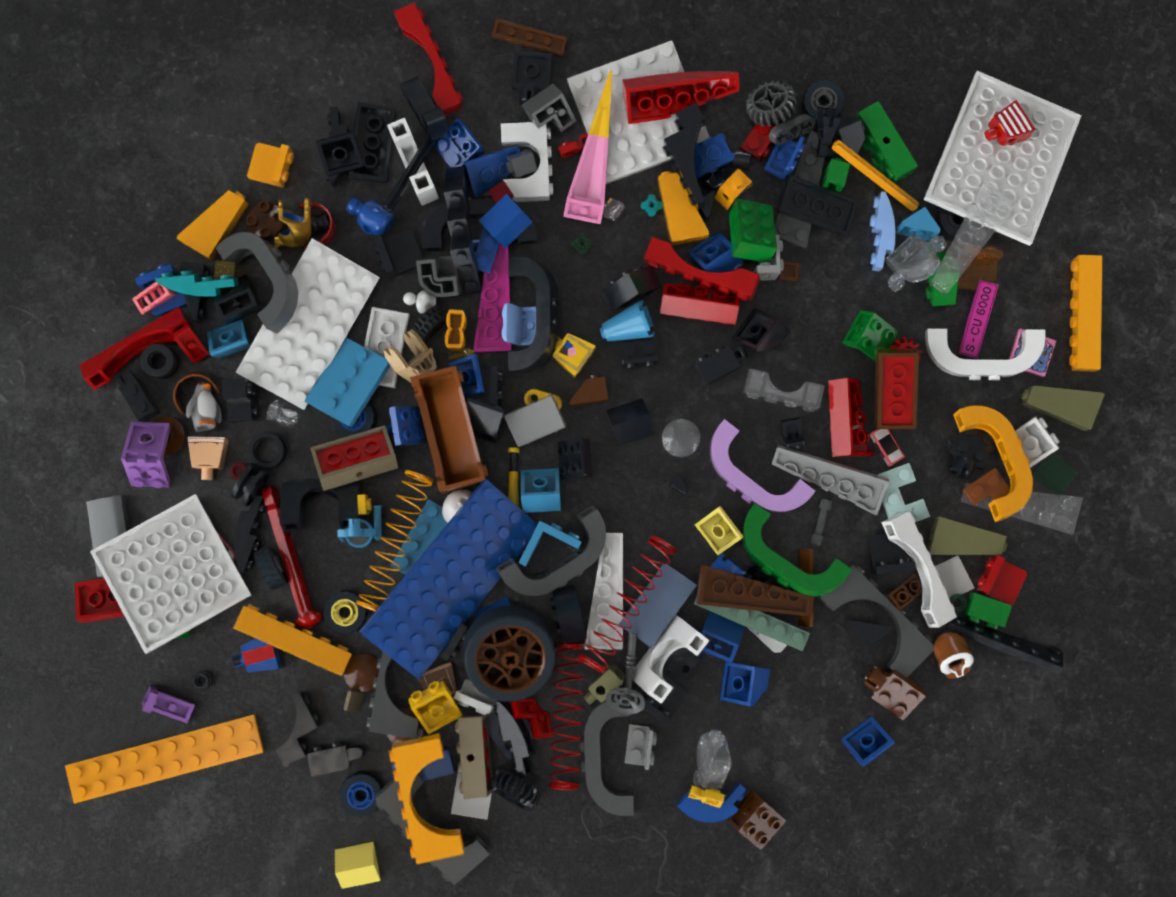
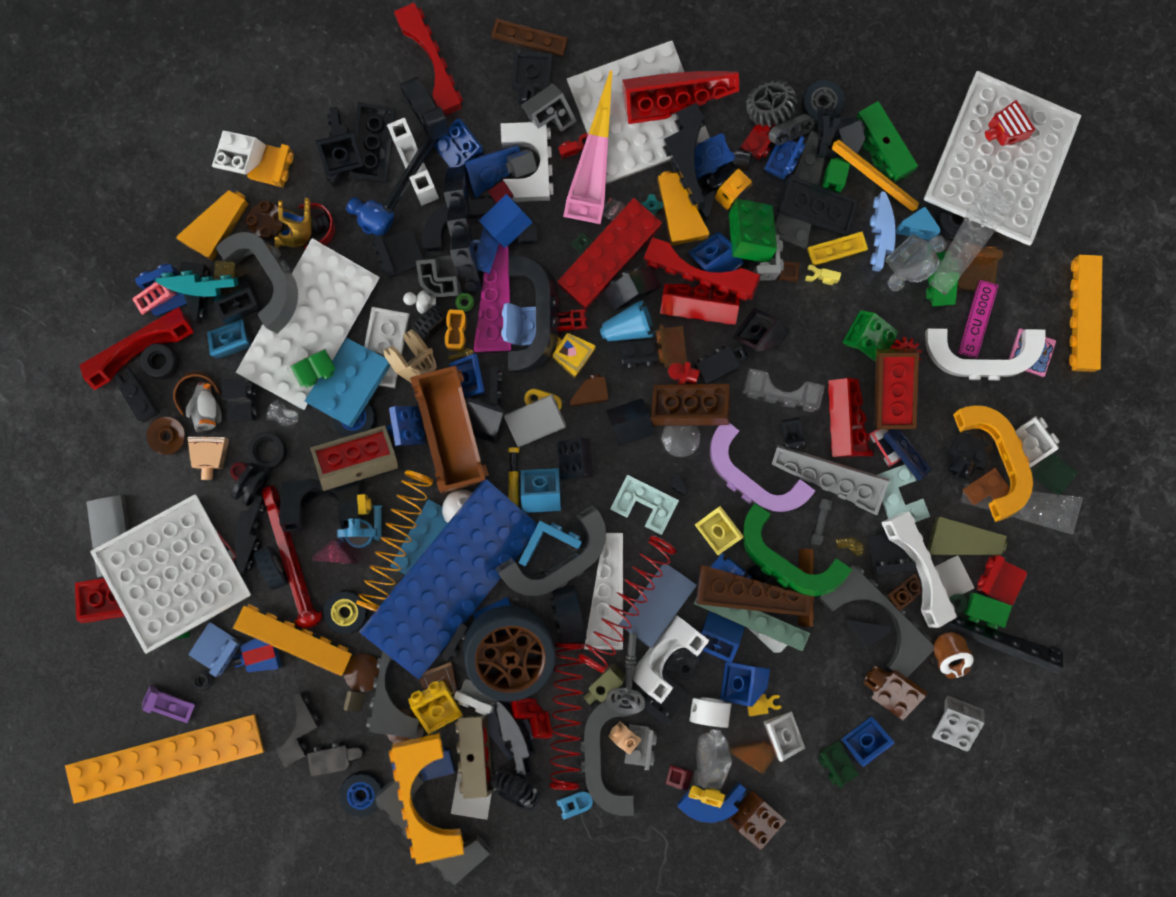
medium lavender bracket [121,422,171,488] -> none
red plate [172,324,210,364] -> none
light yellow slope [335,841,381,889] -> none
olive slope [1021,385,1105,431] -> none
none -> medium blue bracket [189,622,242,677]
none -> white slope [212,131,266,175]
none -> green brick [290,349,336,388]
none -> clear pink slope [312,539,357,564]
none -> bright green plate [455,293,474,312]
none -> dark azure plate [556,791,593,819]
none -> red brick [557,198,662,310]
none -> red arm [558,309,588,332]
none -> light nougat bracket [608,721,641,754]
none -> light aqua plate [610,475,679,535]
none -> reddish brown slope [651,384,730,426]
none -> clear orange bracket [656,324,687,367]
none -> dark red slope [665,765,693,790]
none -> red hips [668,362,700,384]
none -> white piece [690,697,731,728]
none -> clear orange slope [729,742,776,774]
none -> yellow plate [747,693,781,716]
none -> white slope [763,711,805,762]
none -> light yellow plate [805,265,841,285]
none -> yellow plate [807,231,868,266]
none -> dark green bracket [818,740,859,788]
none -> clear yellow arm [836,537,864,556]
none -> dark blue tile [883,429,932,481]
none -> light grey bracket [932,695,985,751]

